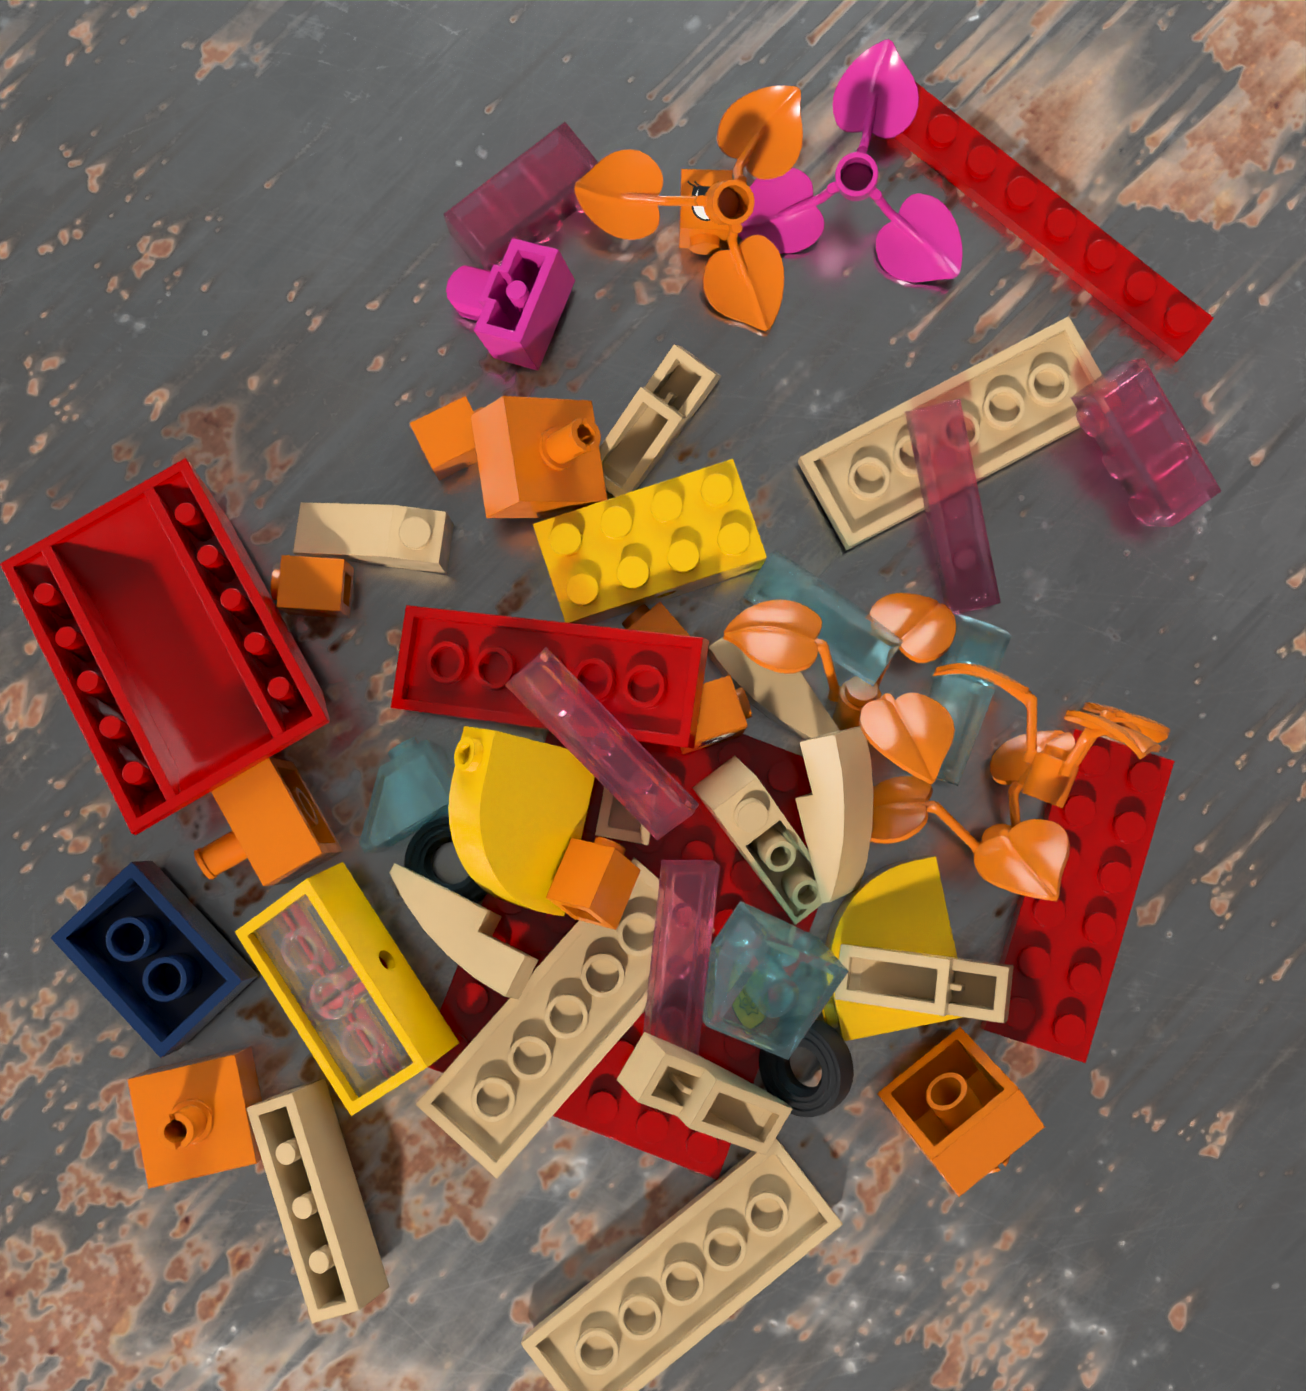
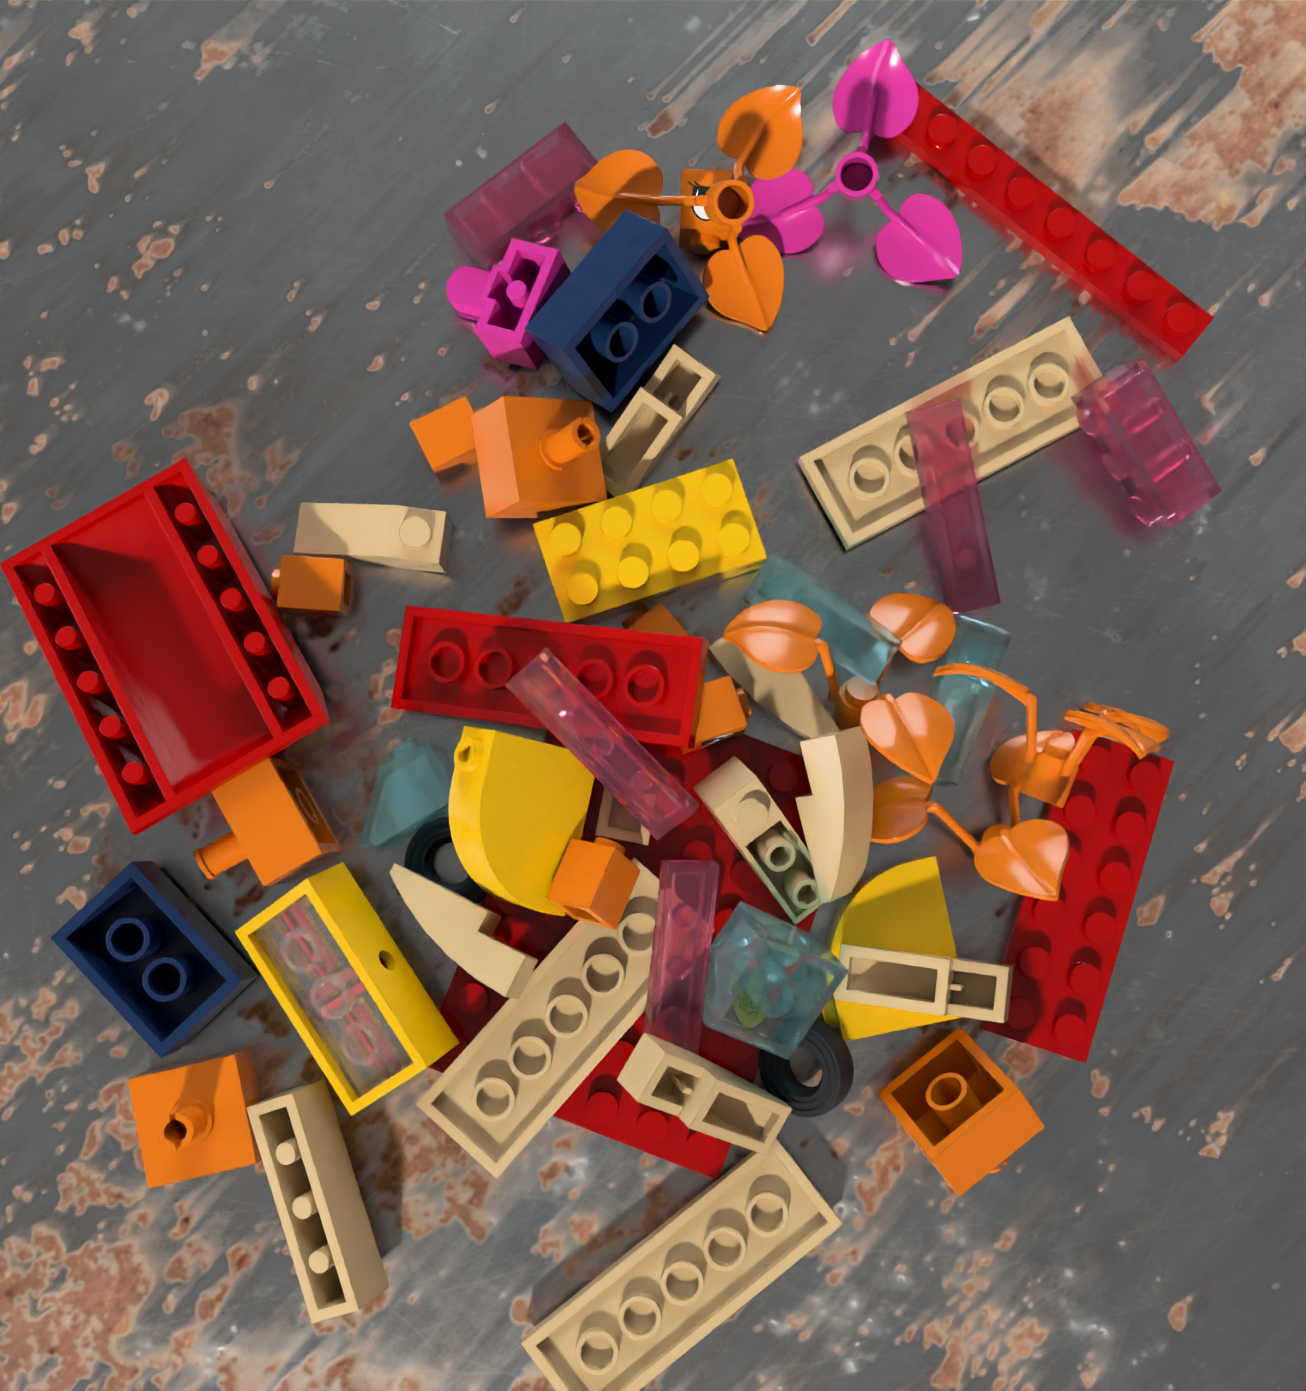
none -> dark blue brick [524,210,710,412]

